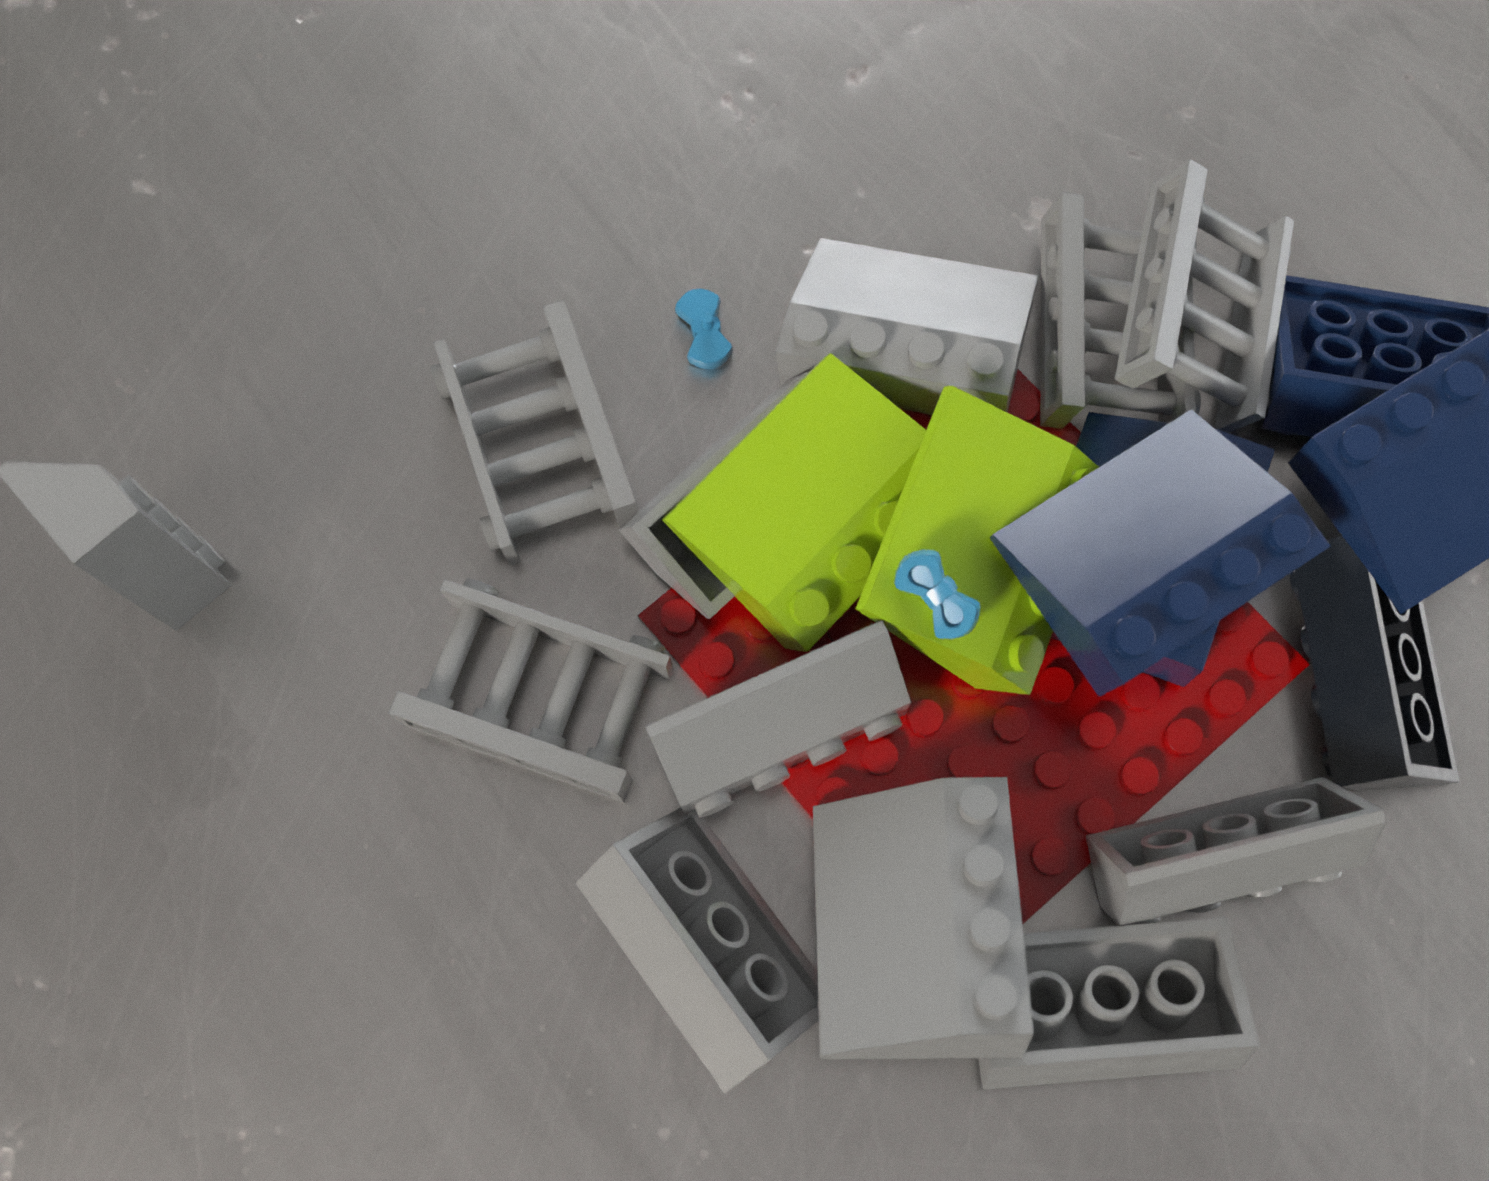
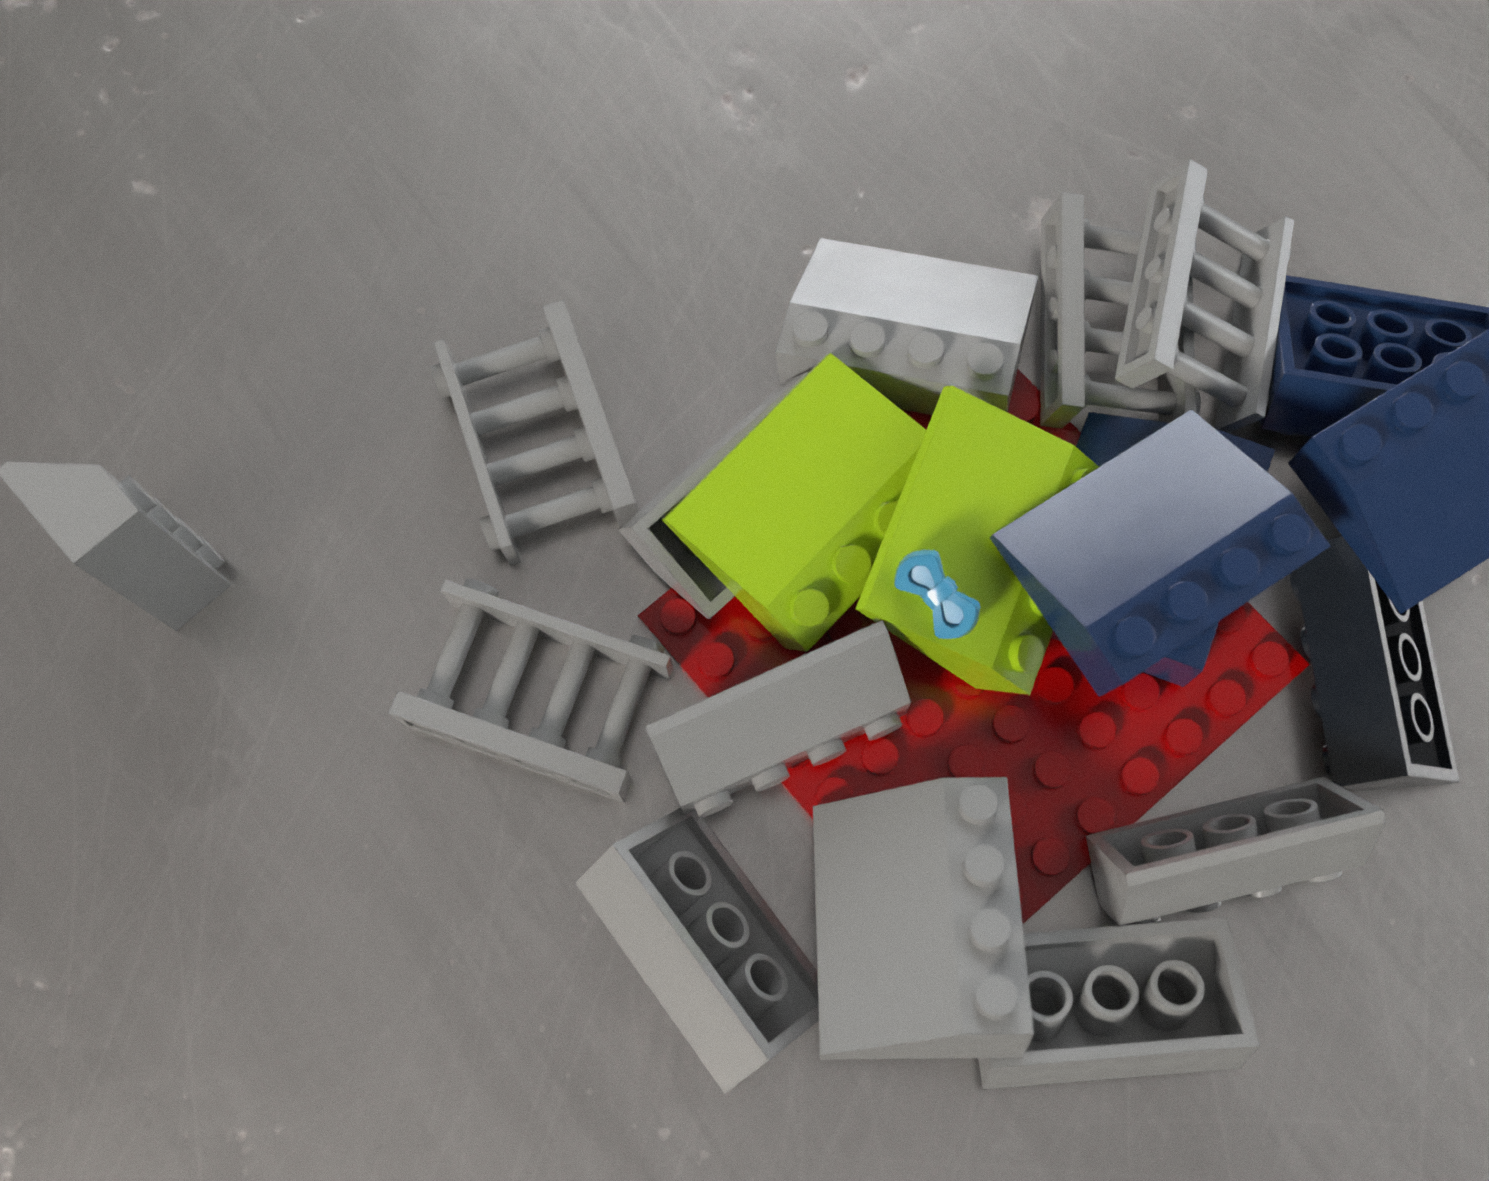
dark azure piece [675,288,733,370] -> none

